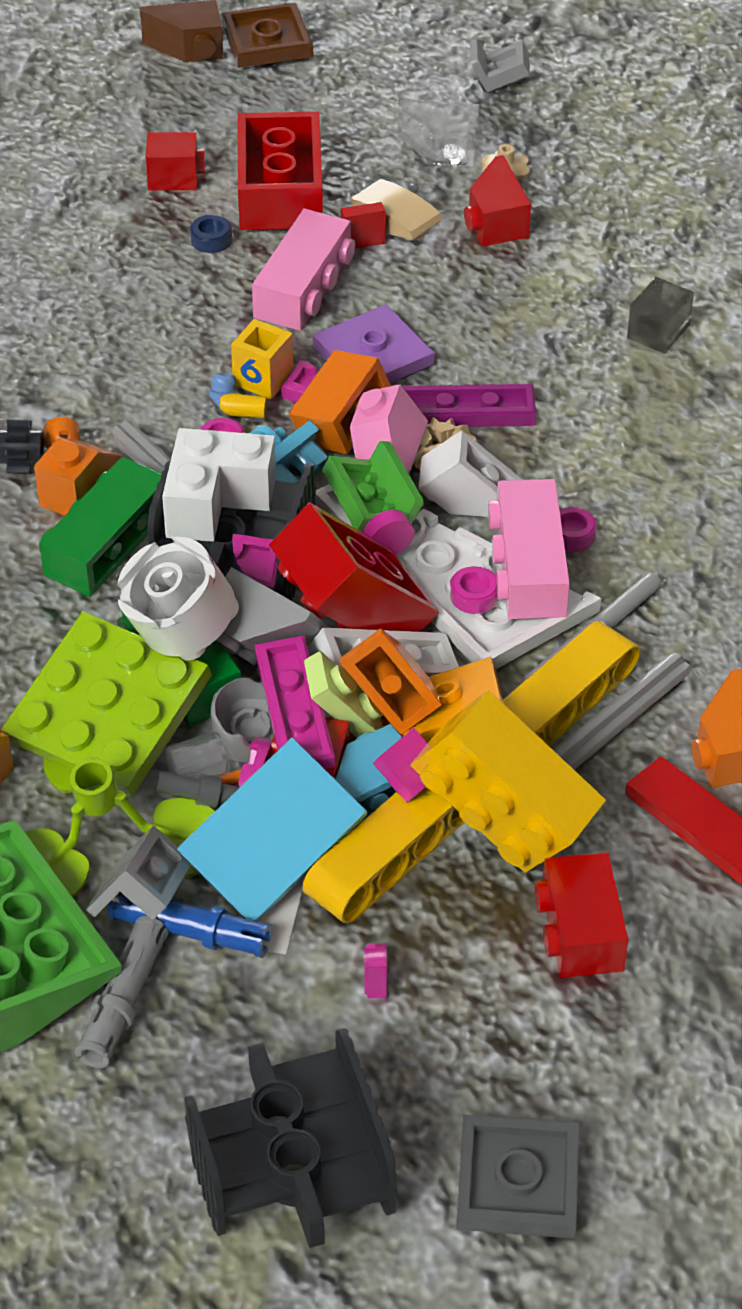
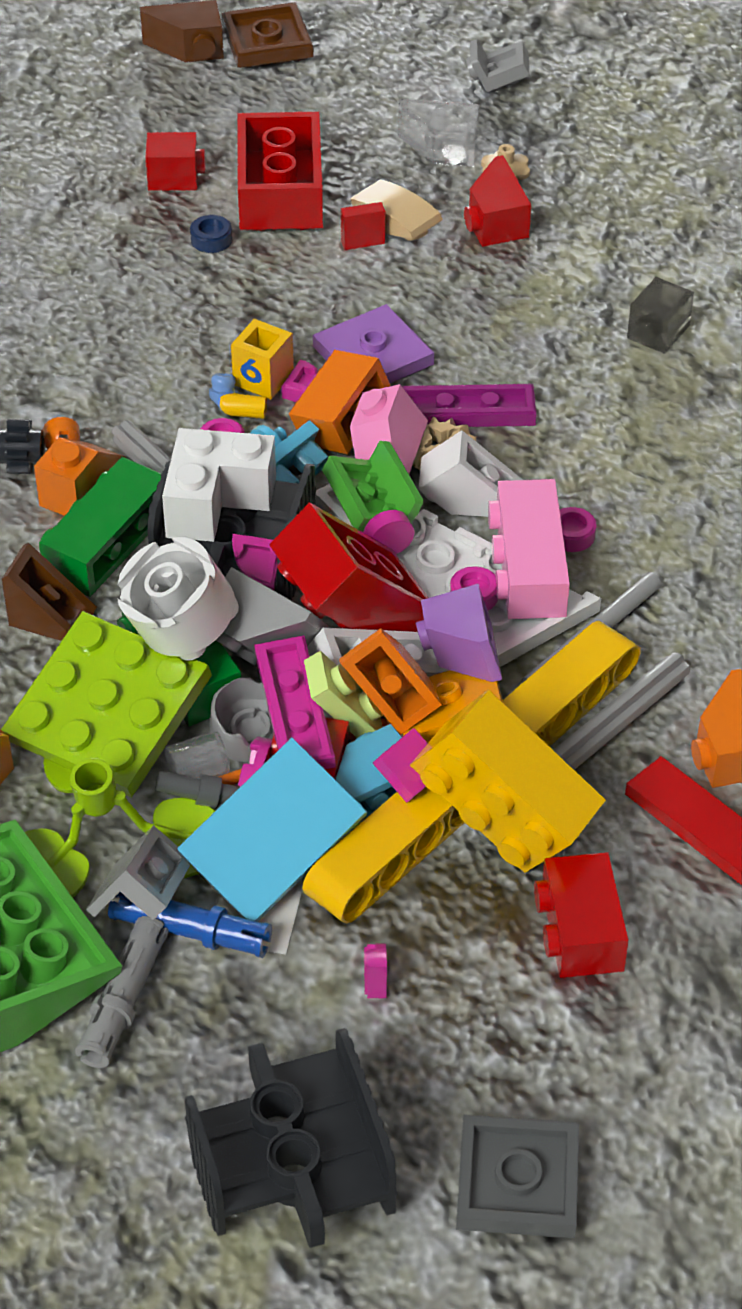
bright pink brick [252,209,355,331] -> none
none -> reddish brown slope [2,542,97,641]
none -> medium lavender slope [416,584,502,682]

